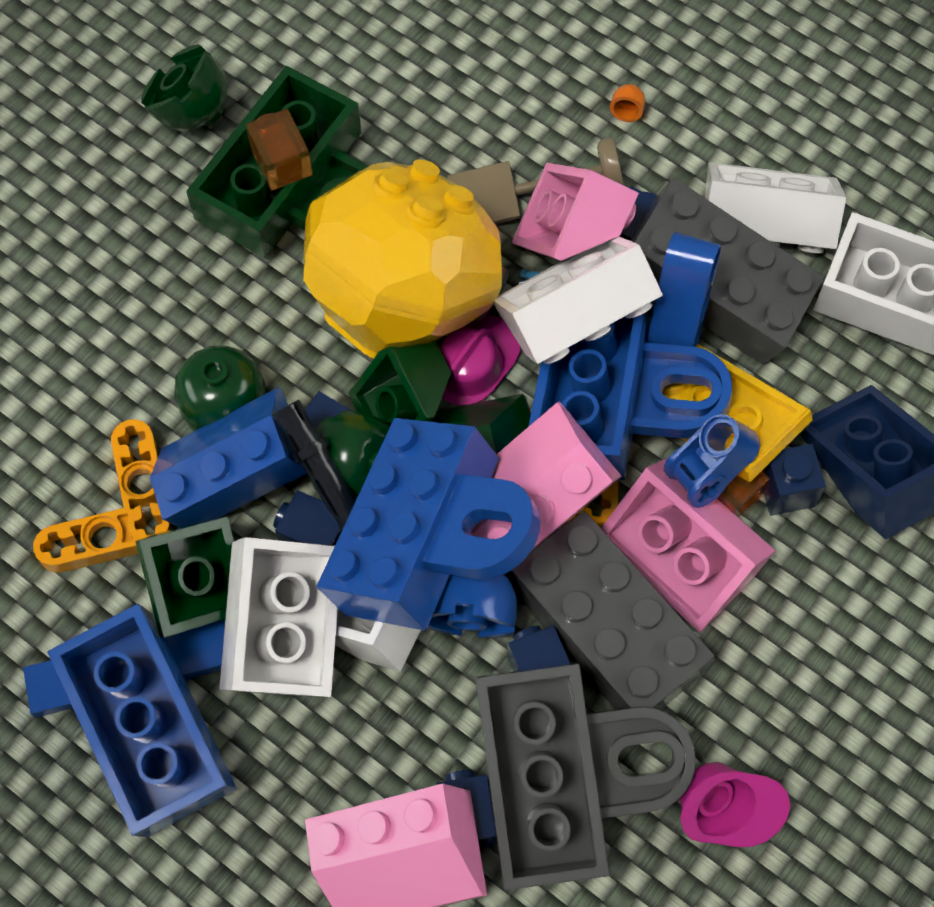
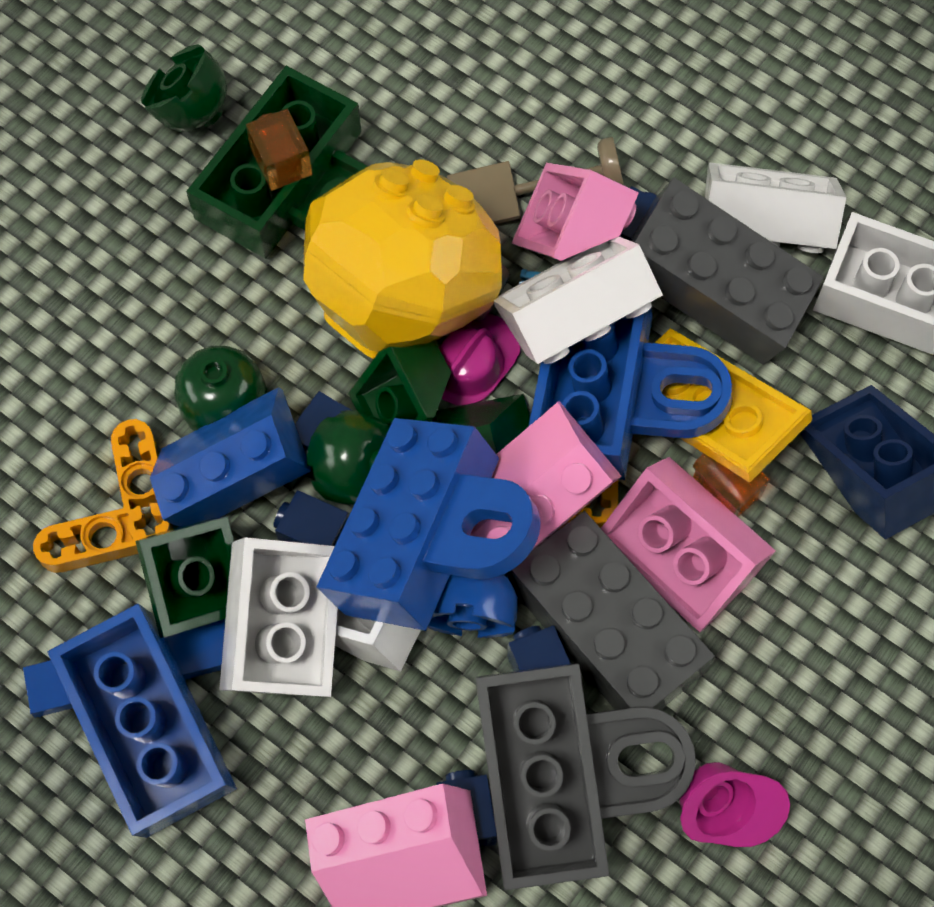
black pin [272,399,357,532] -> none
orange hinge [610,84,645,122] -> none
blue beam [647,232,721,347] -> none
blue piece [664,414,760,508] -> none
dark blue brick [758,443,826,516] -> none

